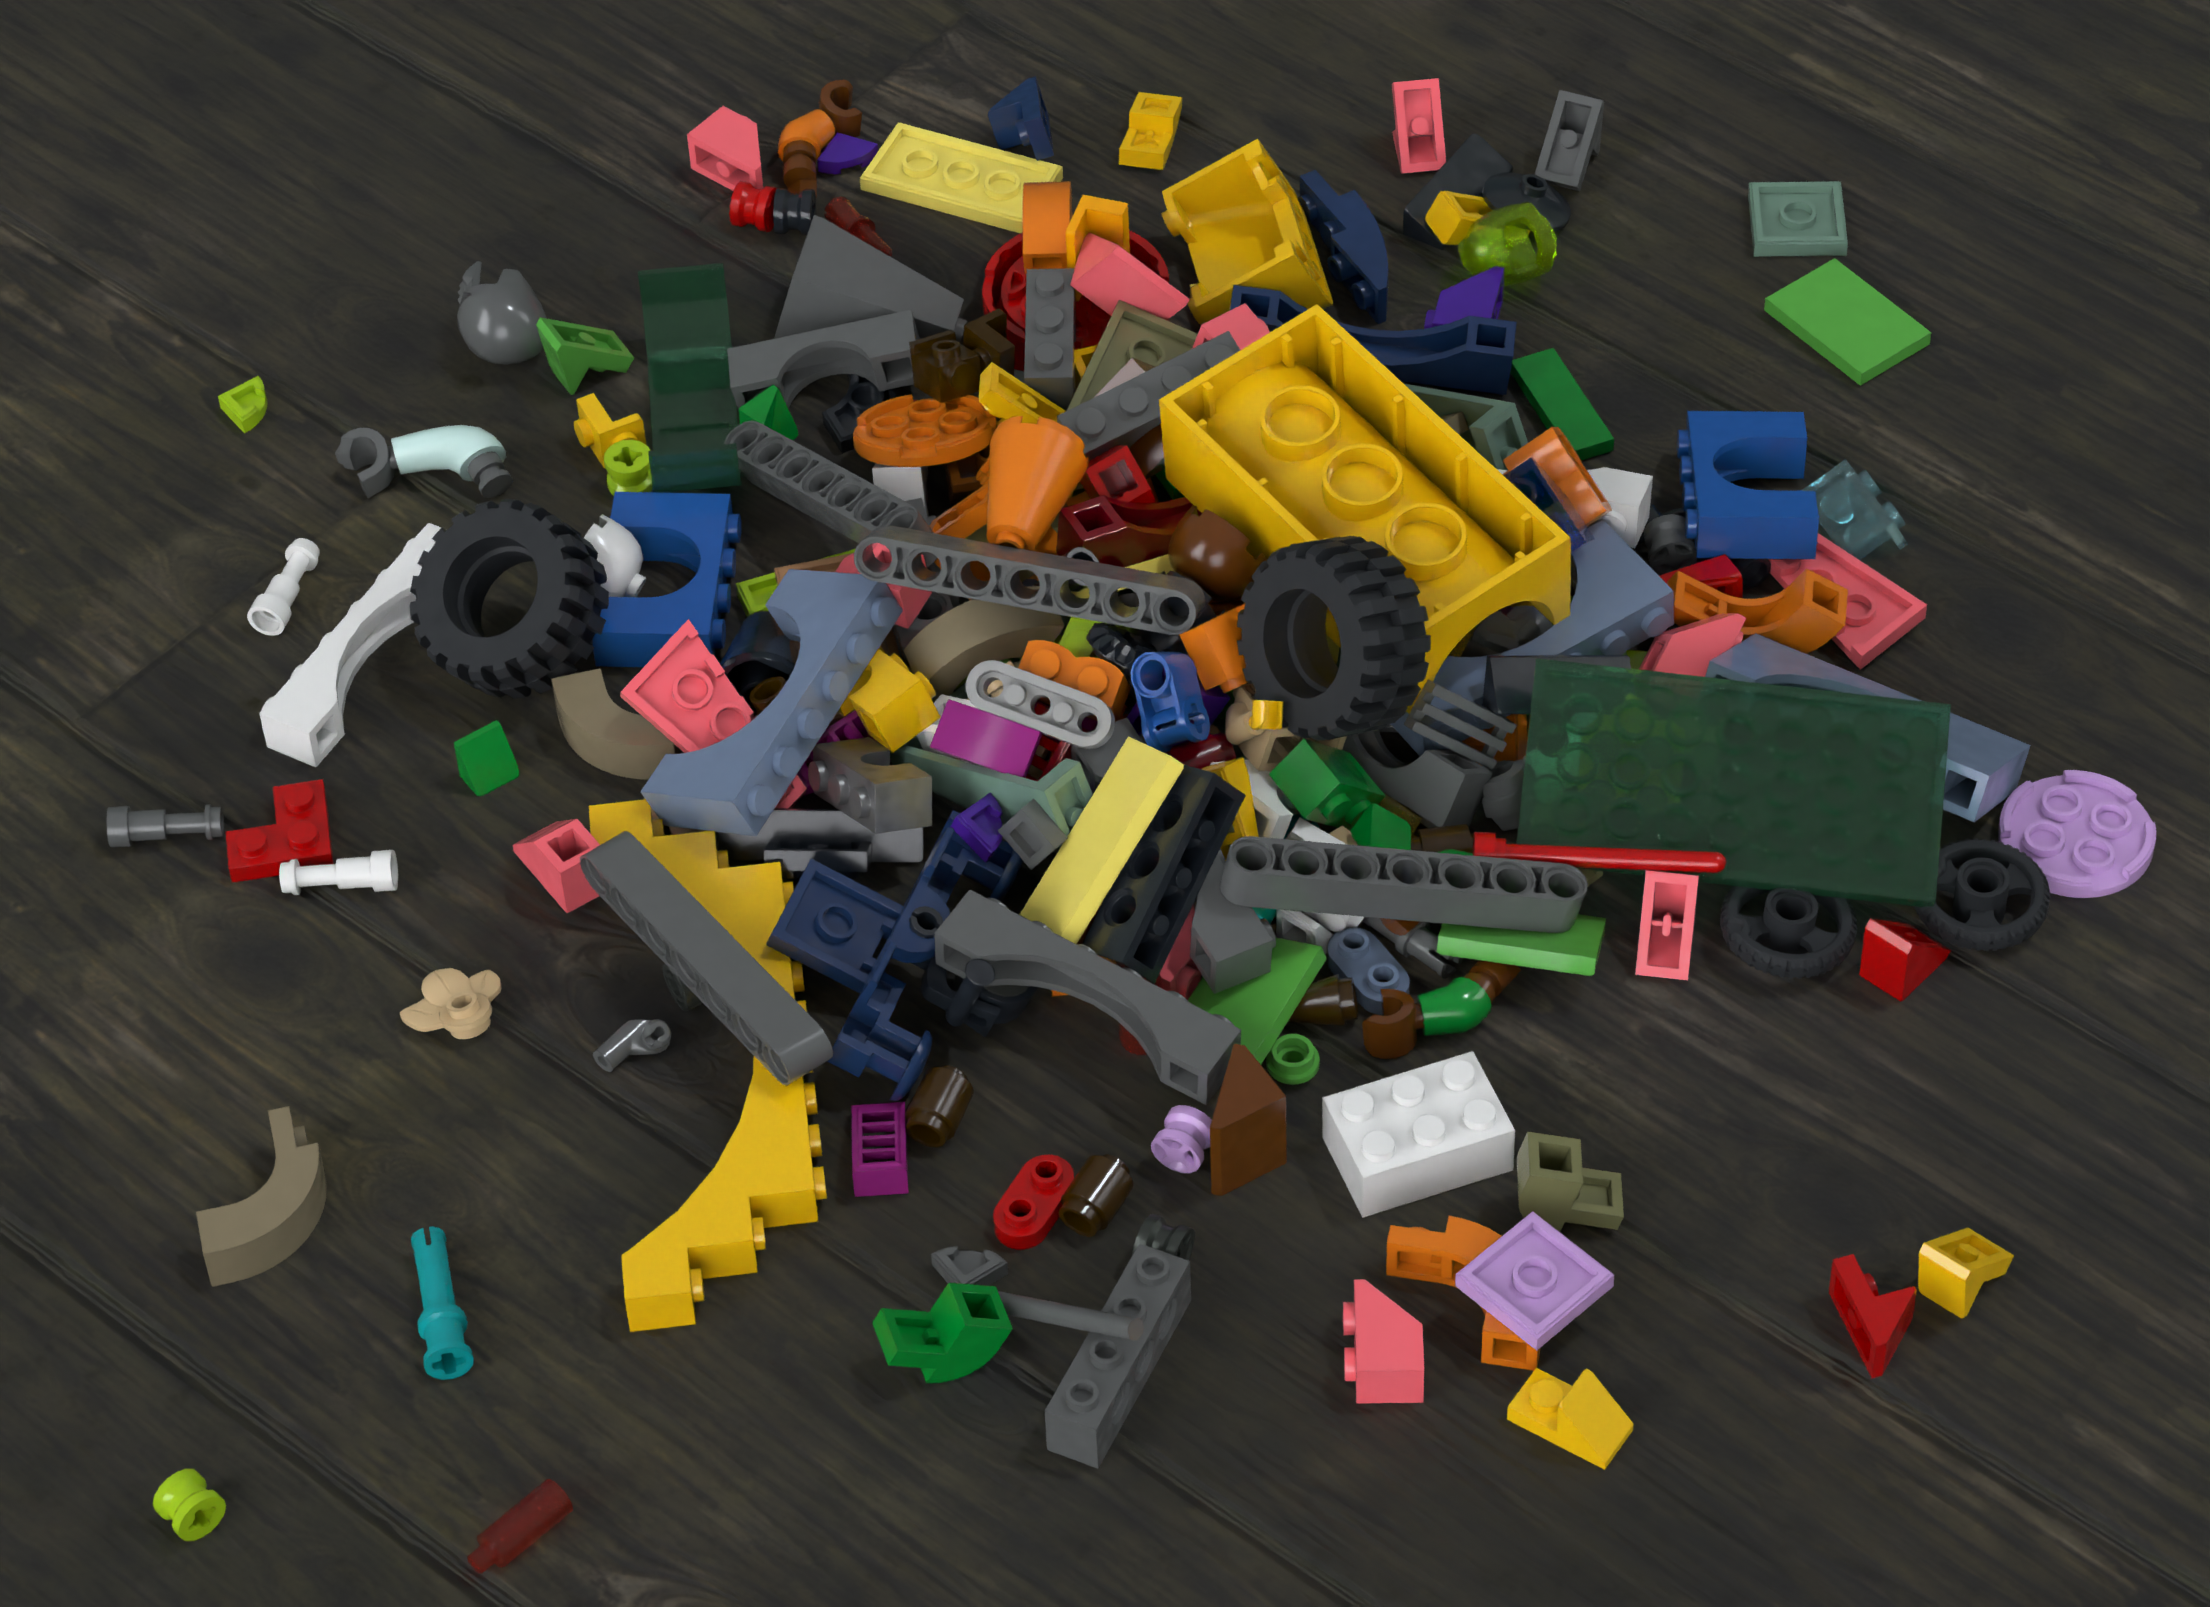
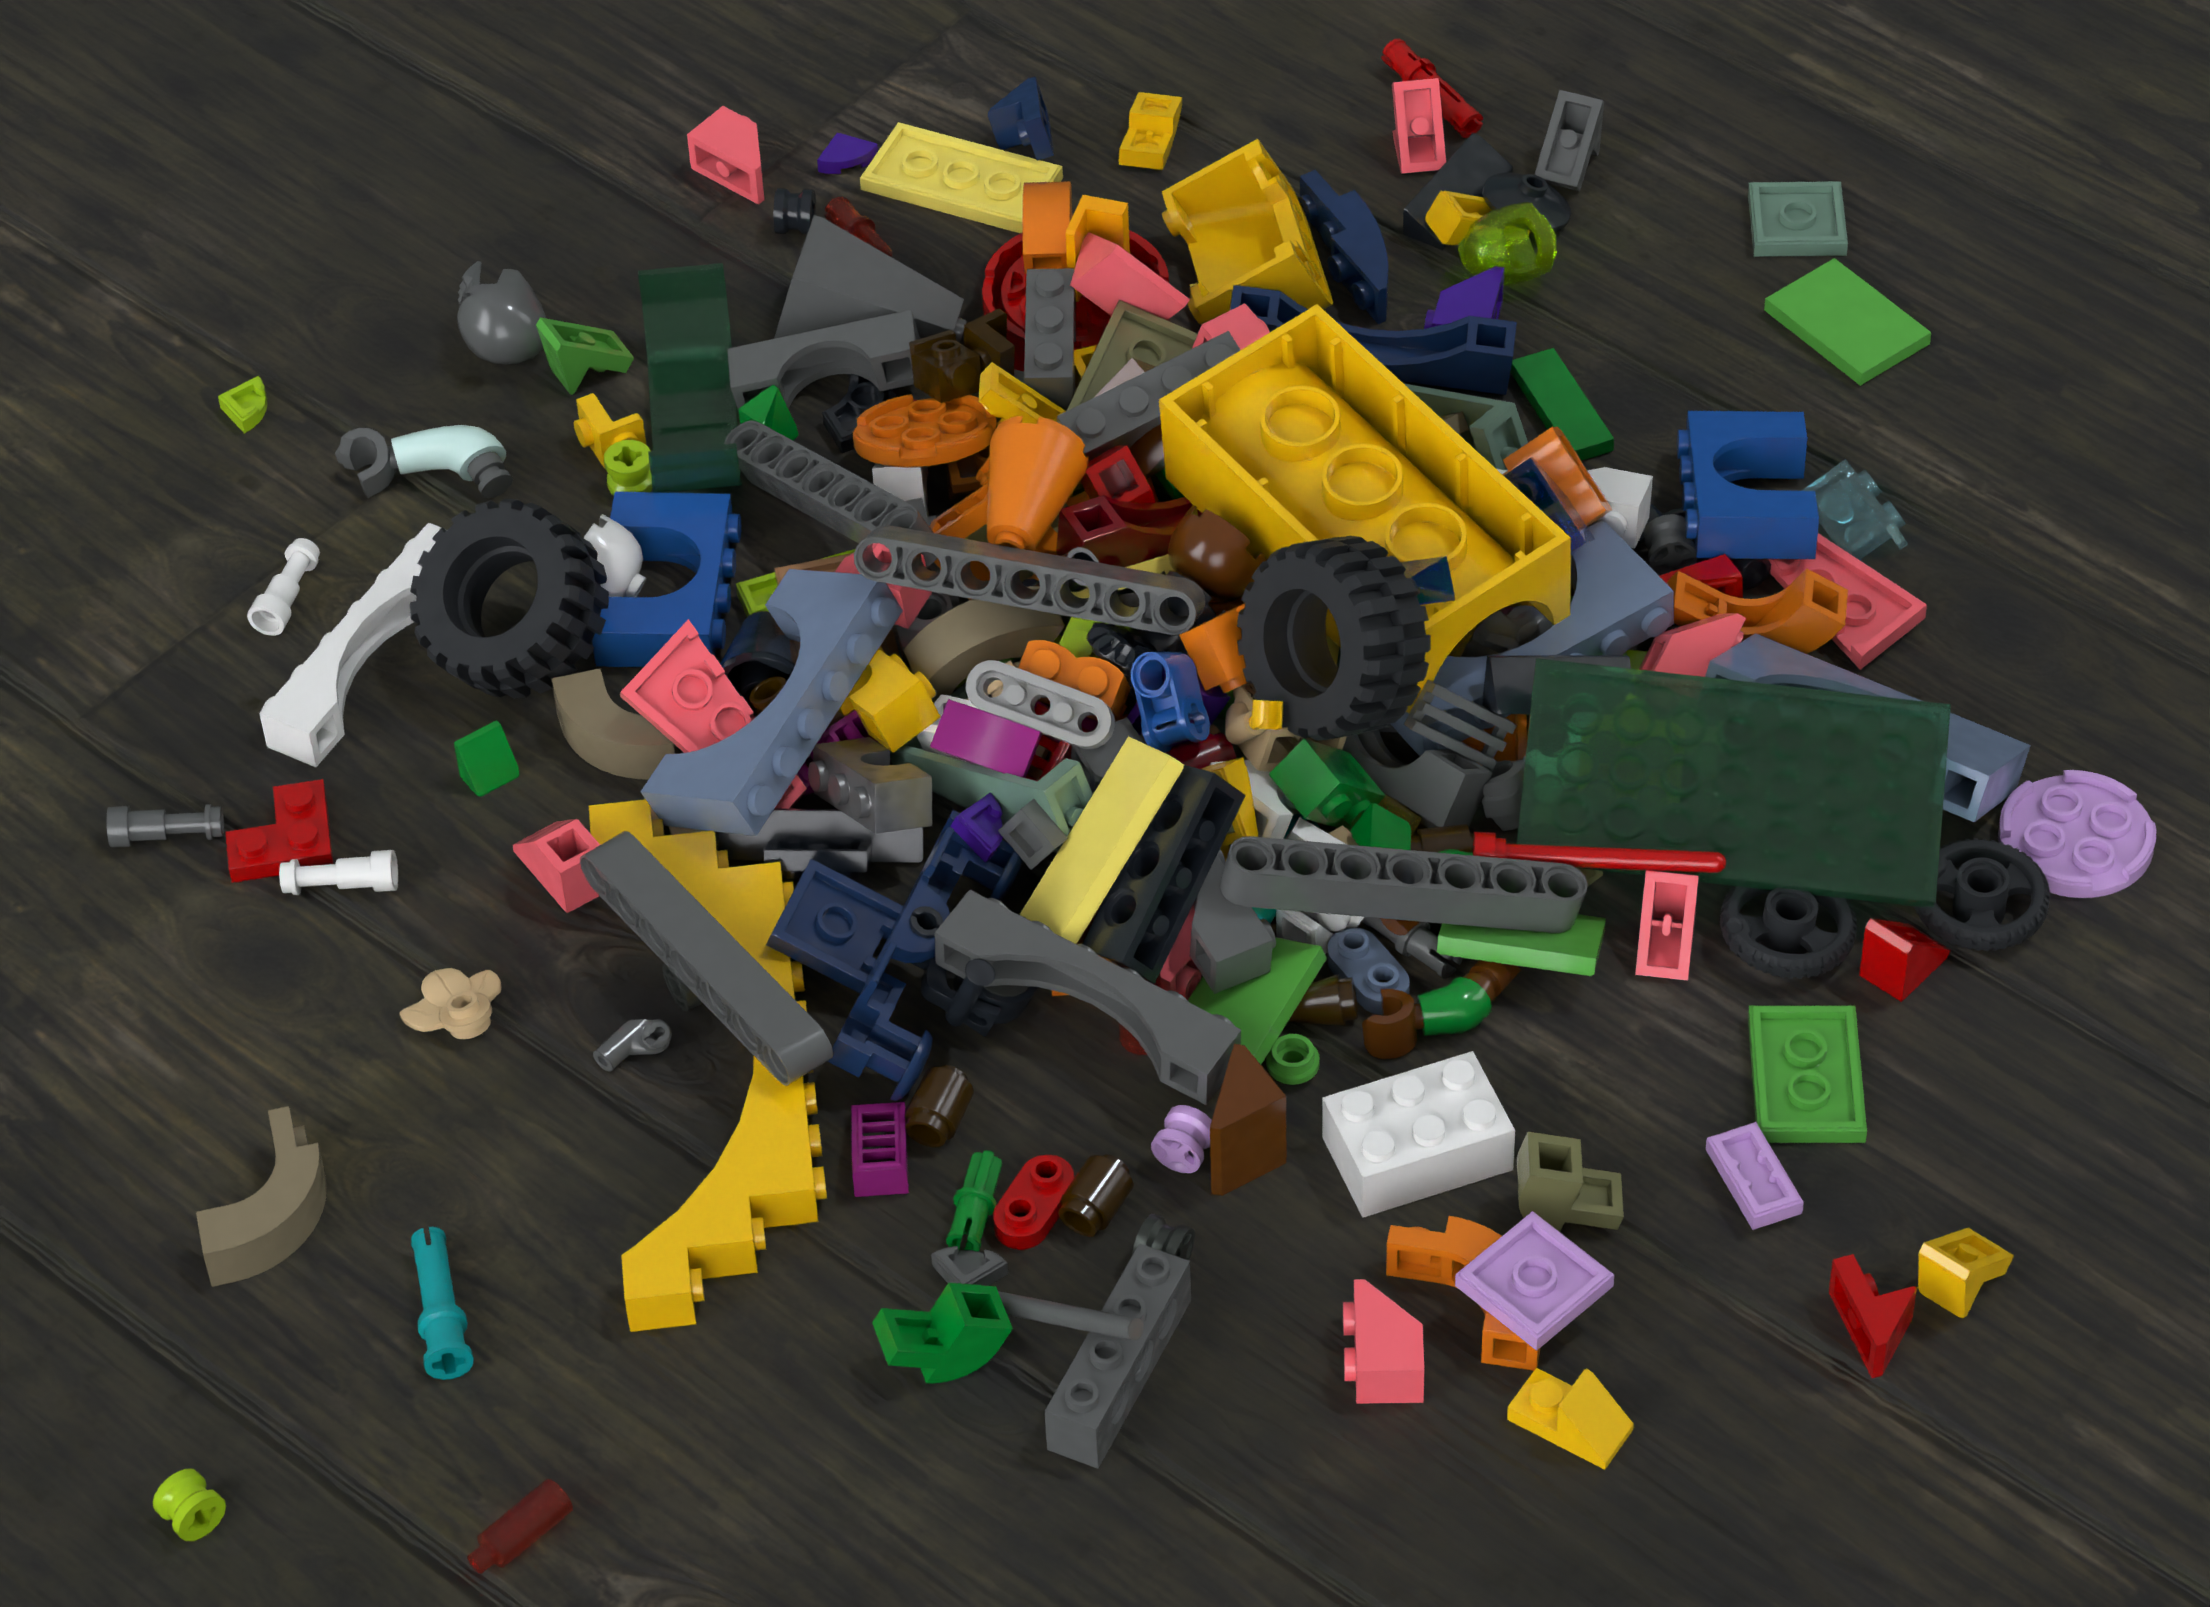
red wheel [729,181,777,232] -> none
reddish brown piece [778,79,862,198] -> none
none -> green axle [946,1150,1002,1251]
none -> red pin [1381,38,1483,138]
none -> slope [1401,556,1455,605]
none -> lavender plate [1706,1122,1804,1230]
none -> bright green tile [1748,1006,1867,1143]

